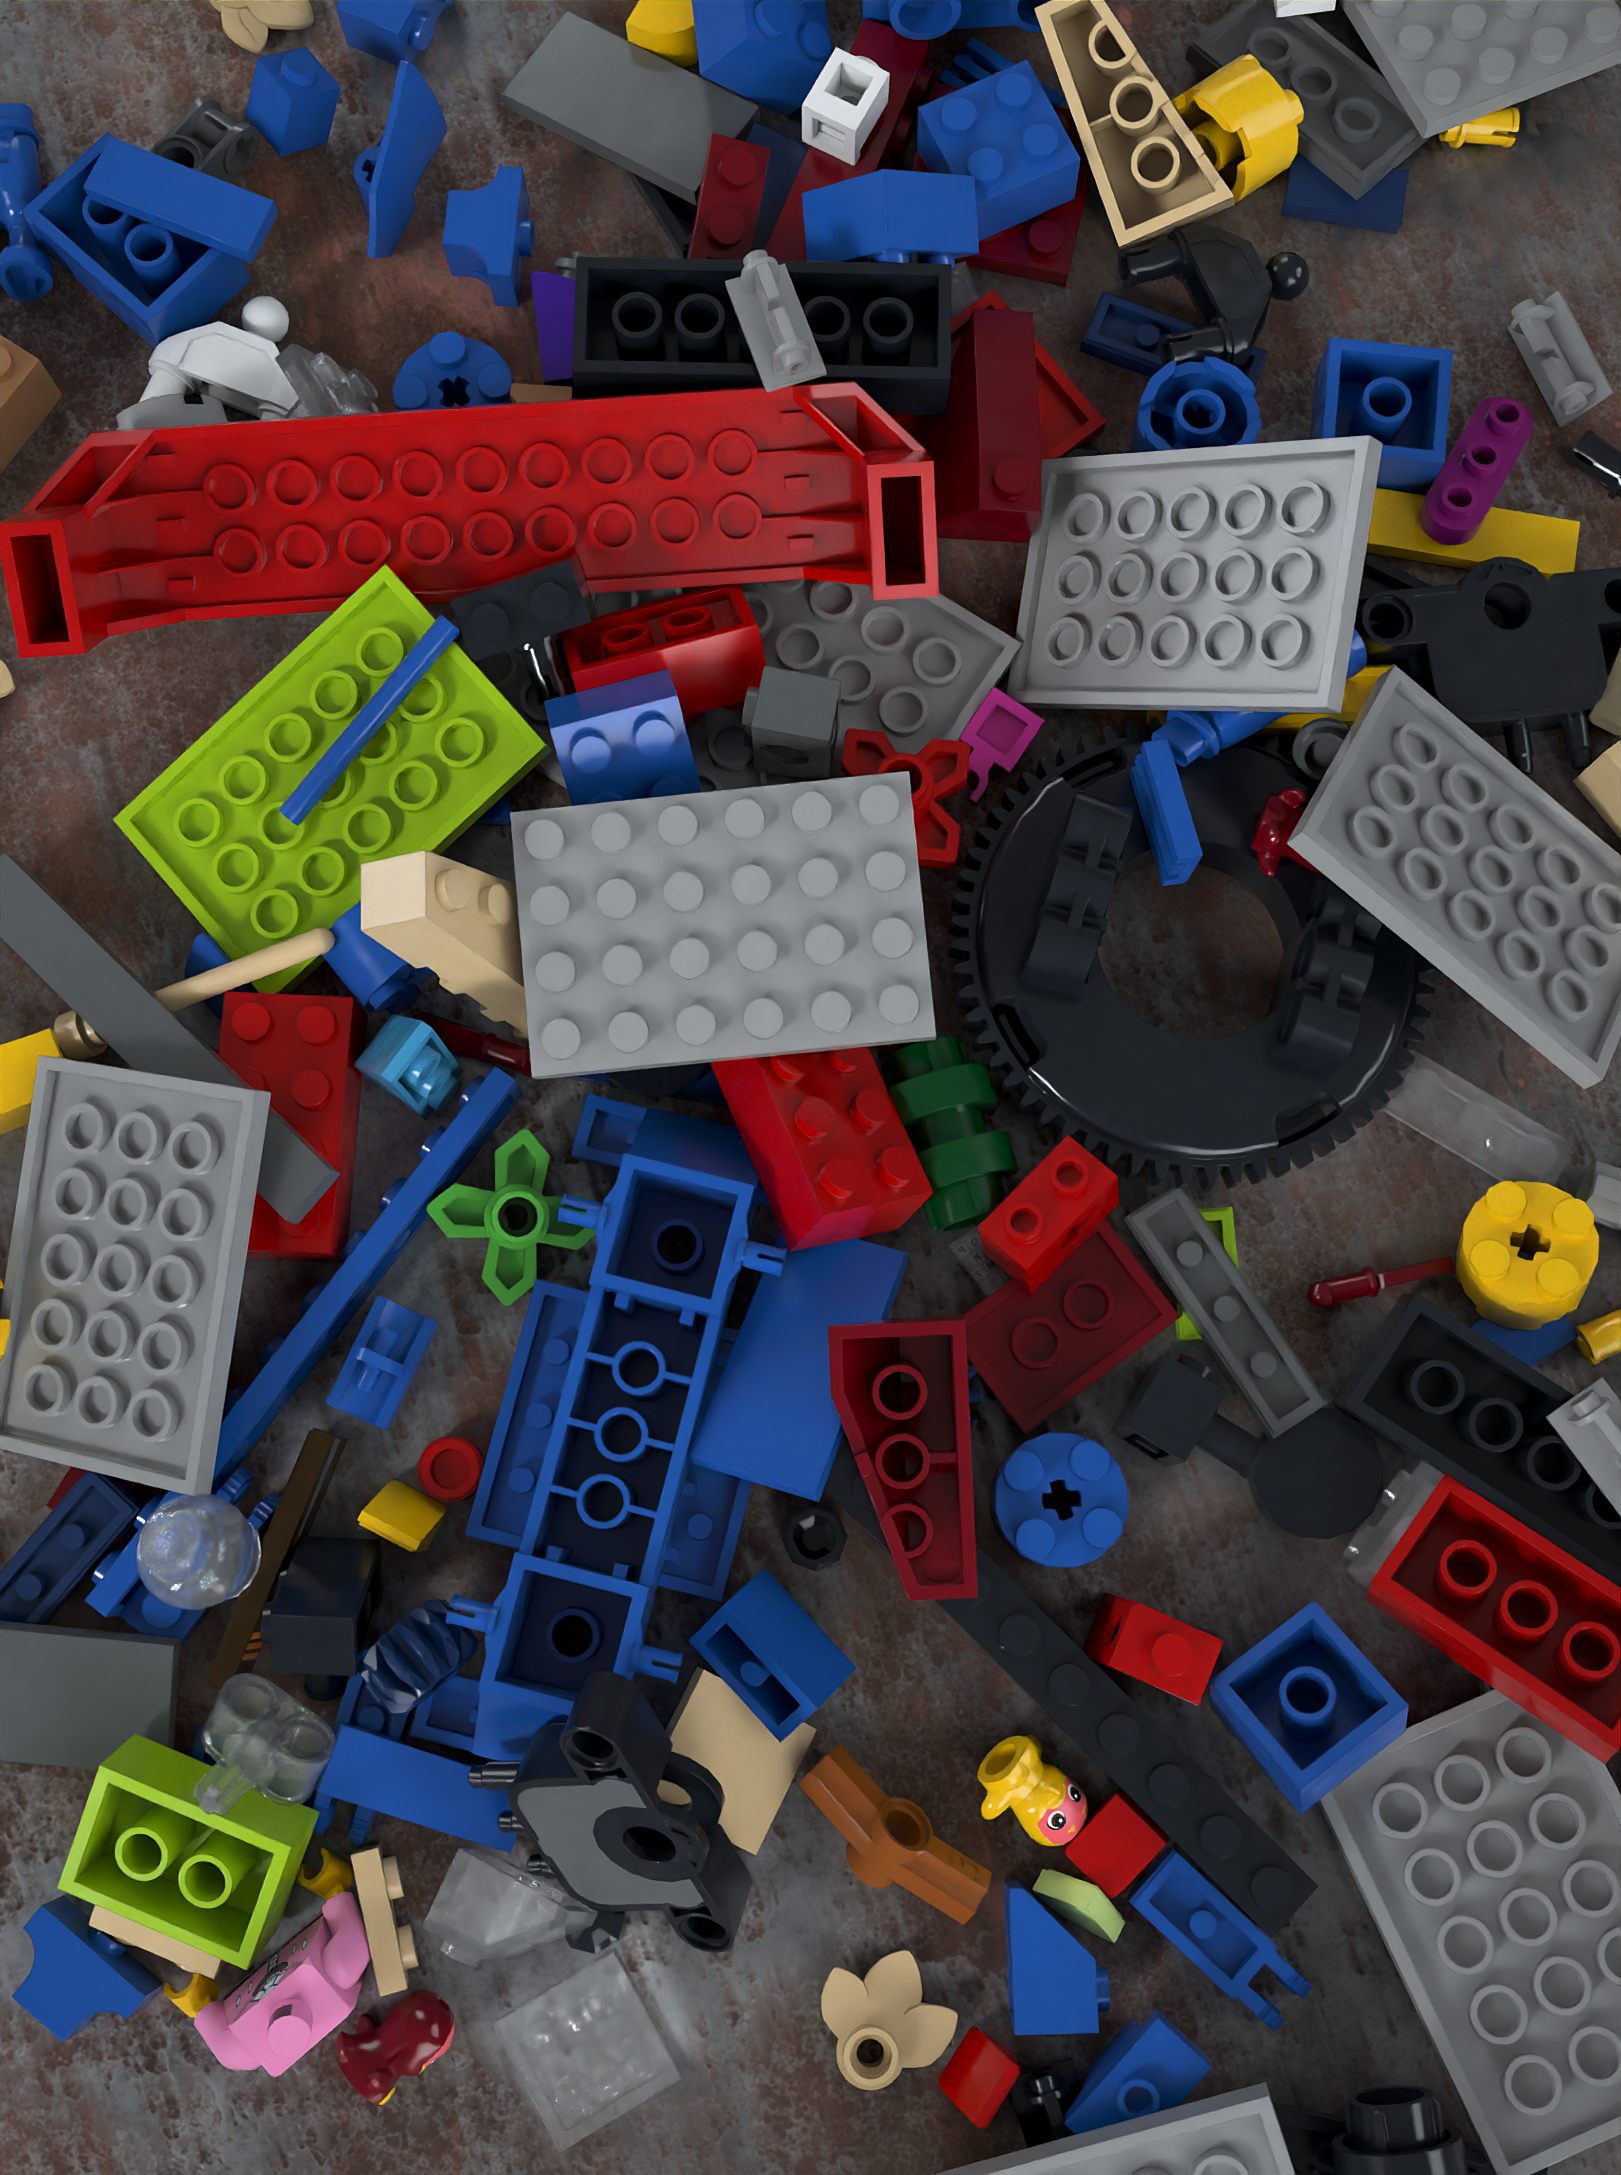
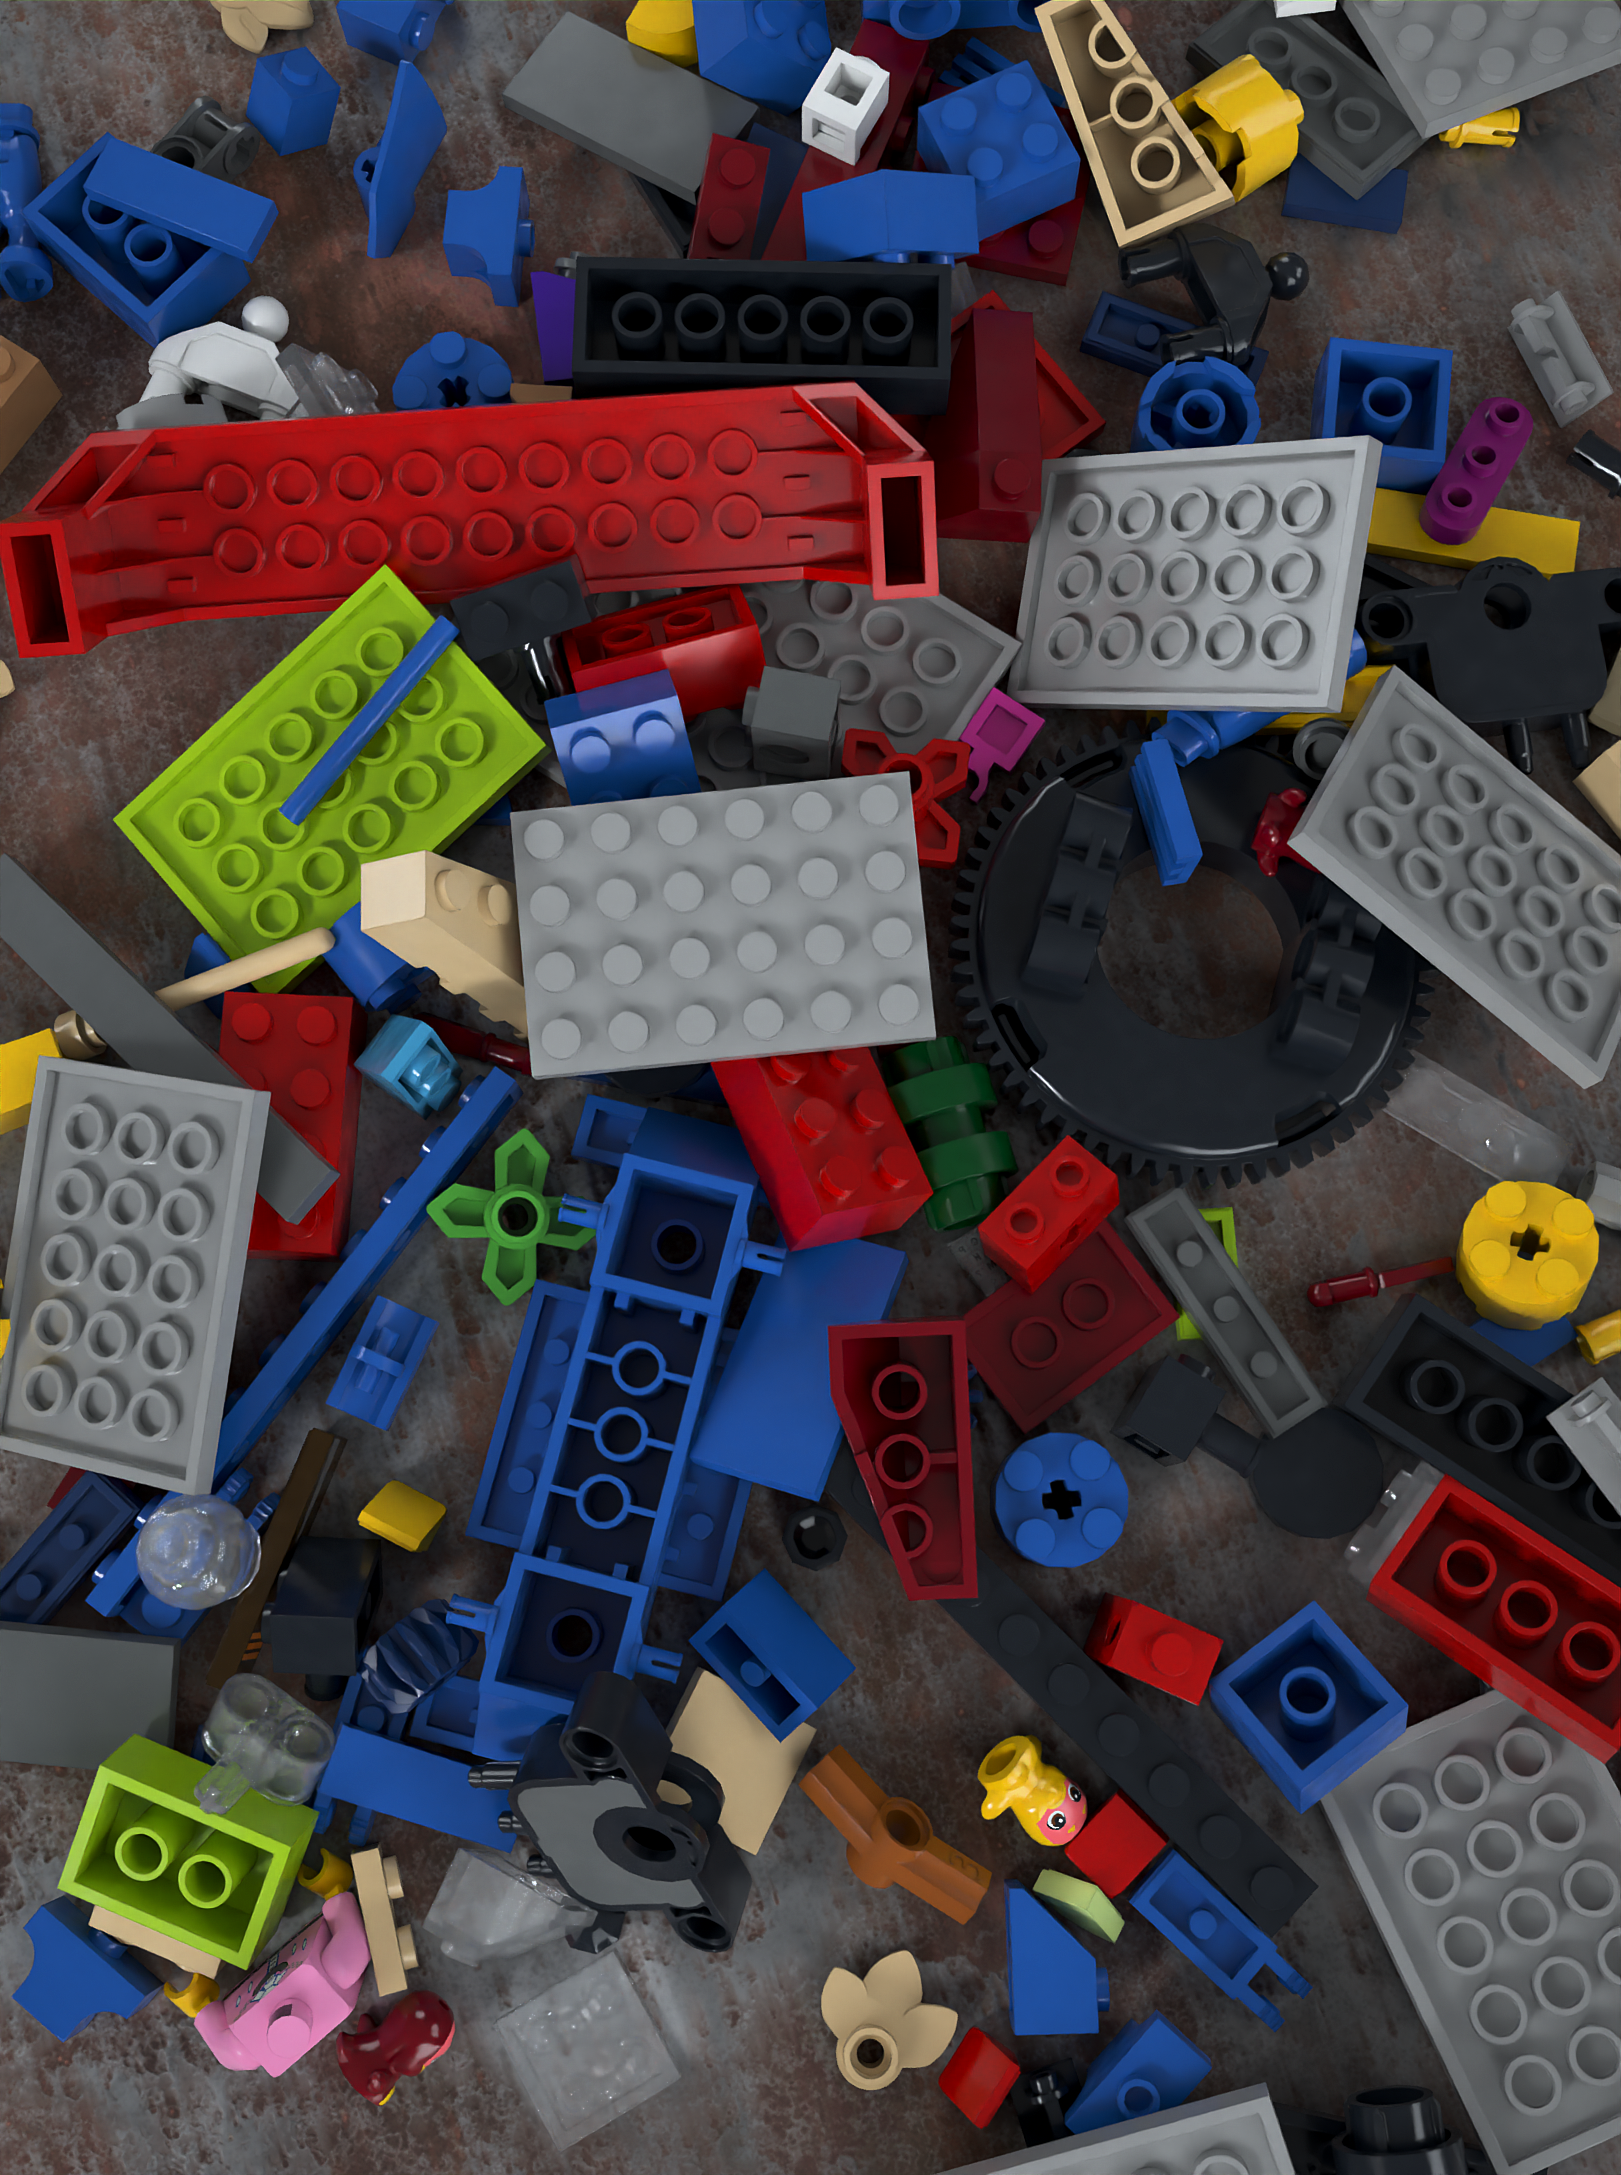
red tile [418,1436,485,1503] -> none
light grey hinge [725,250,827,393] -> none

